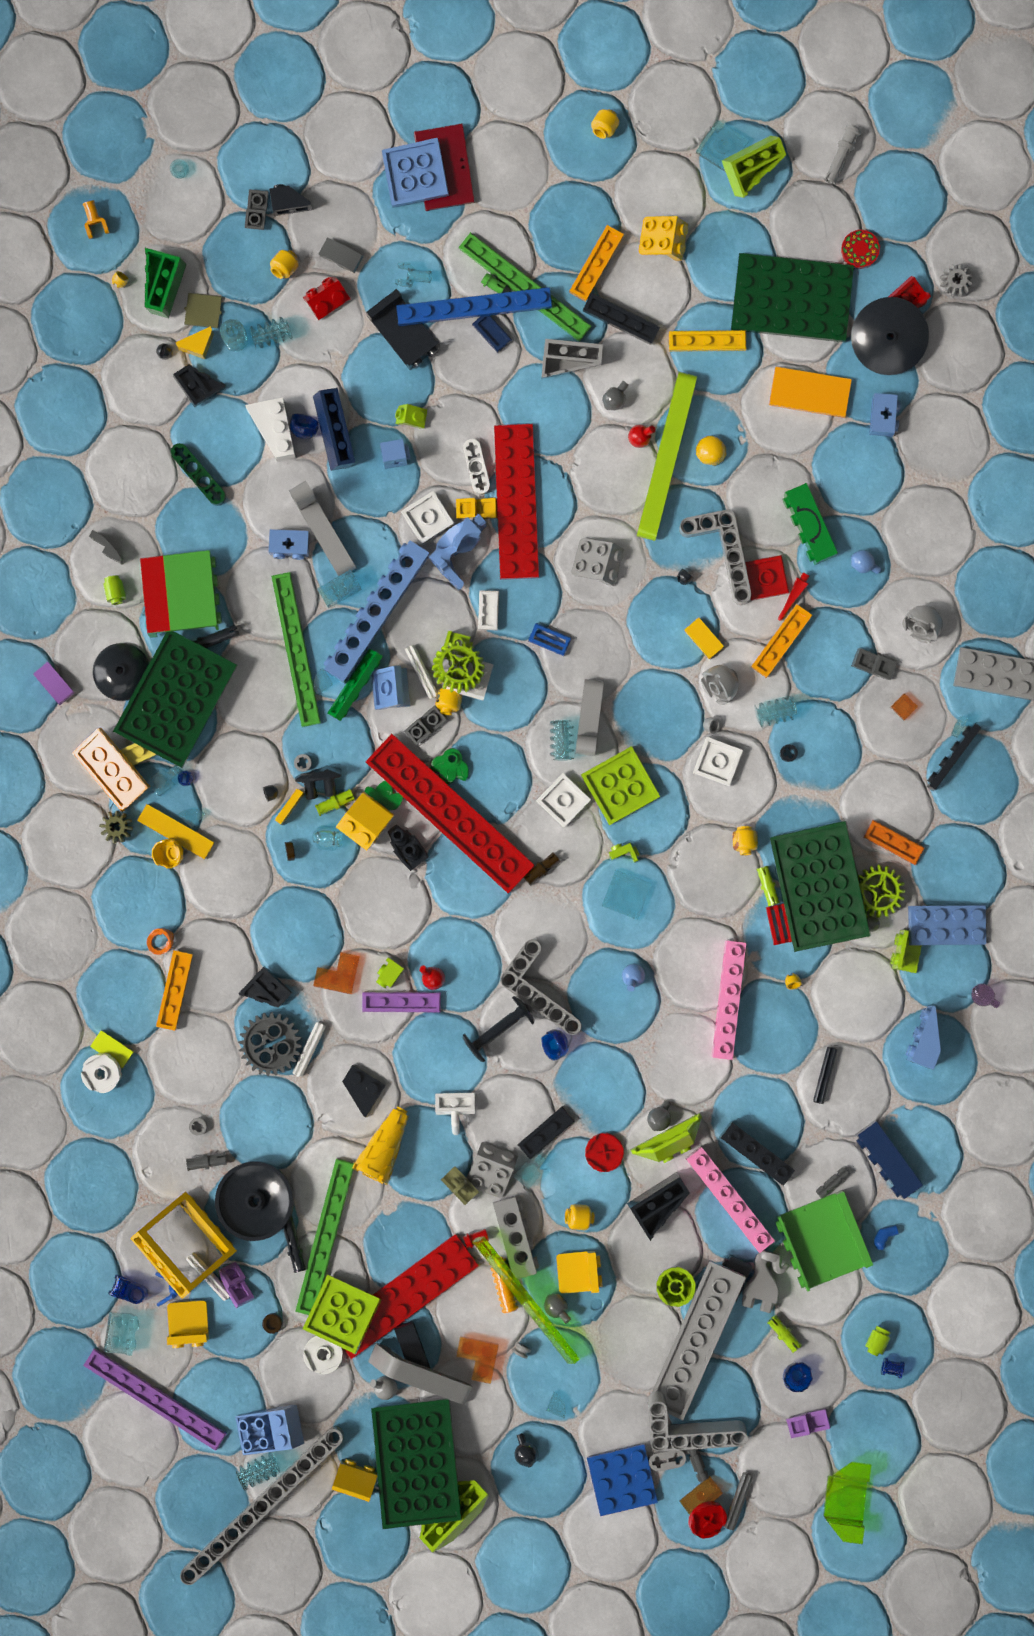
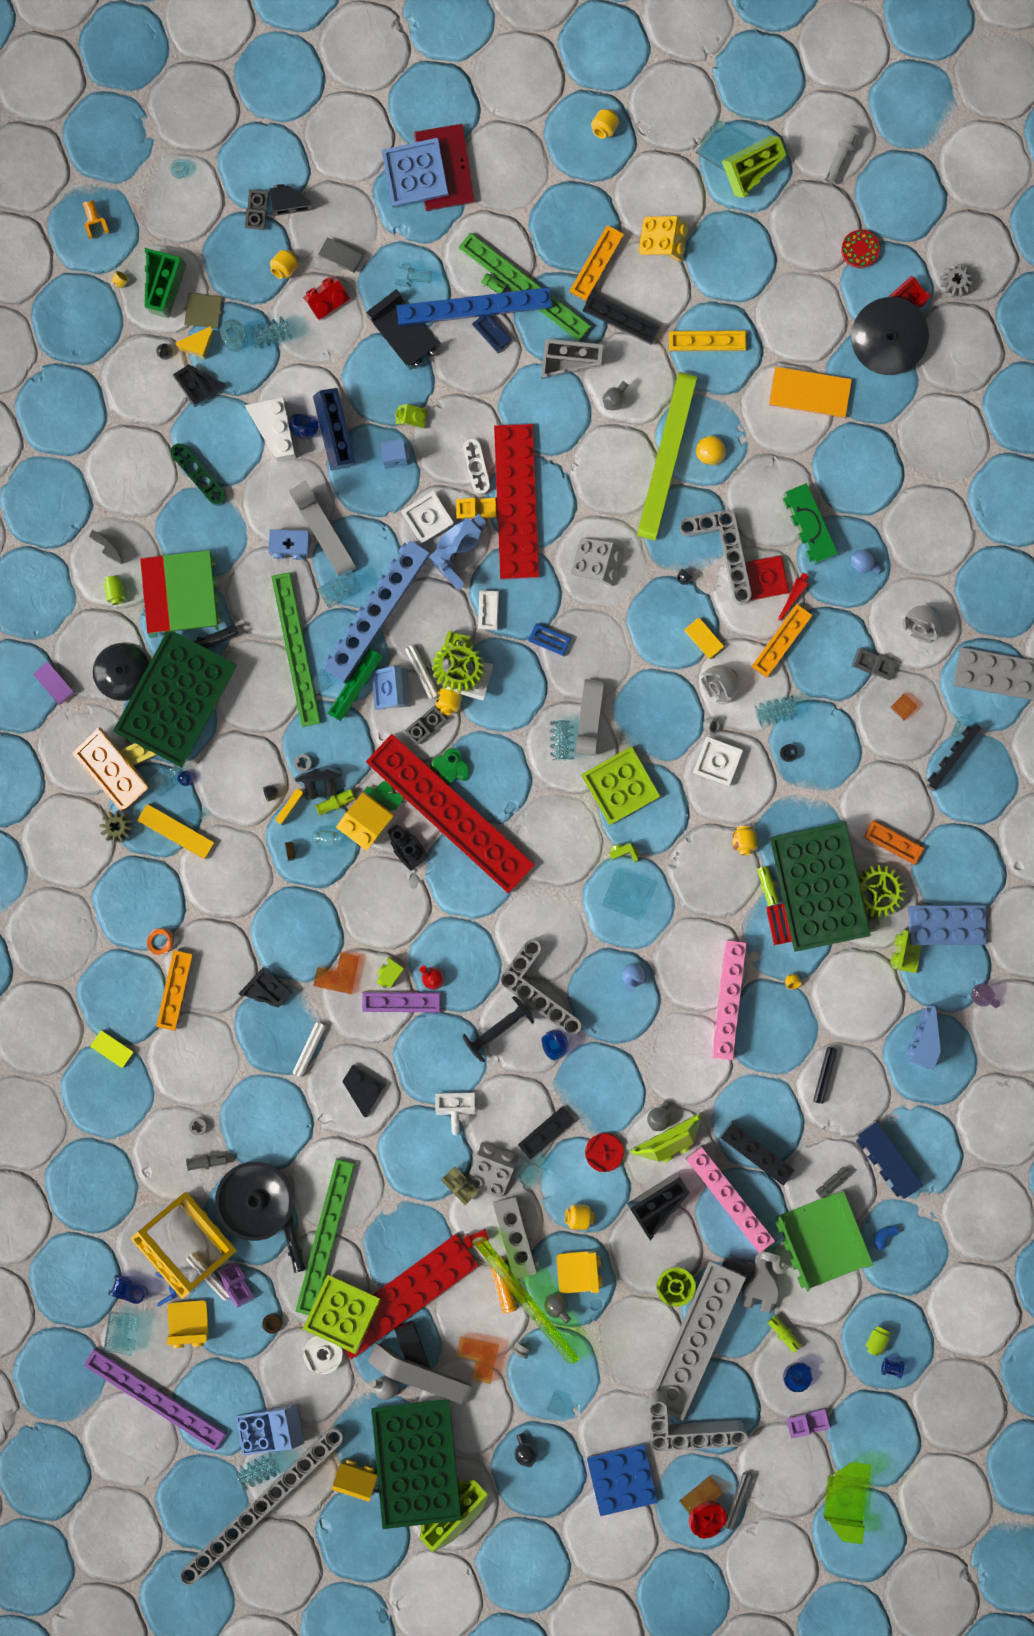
white plate [81,1053,122,1093] -> none
yellow hair [152,839,183,869] -> none
dark grey gear [238,1012,302,1076] -> none
yellow cone [352,1107,409,1185] -> none
dark brown pin [523,852,561,886] -> none
white plate [536,773,591,828] -> none
red piece [628,424,656,448] -> none
light grey beam [649,1450,686,1471] -> none
dark grey axle [686,1449,709,1482] -> none
dark green plate [731,253,854,343] -> none
medium blue brick [869,393,900,437] -> none

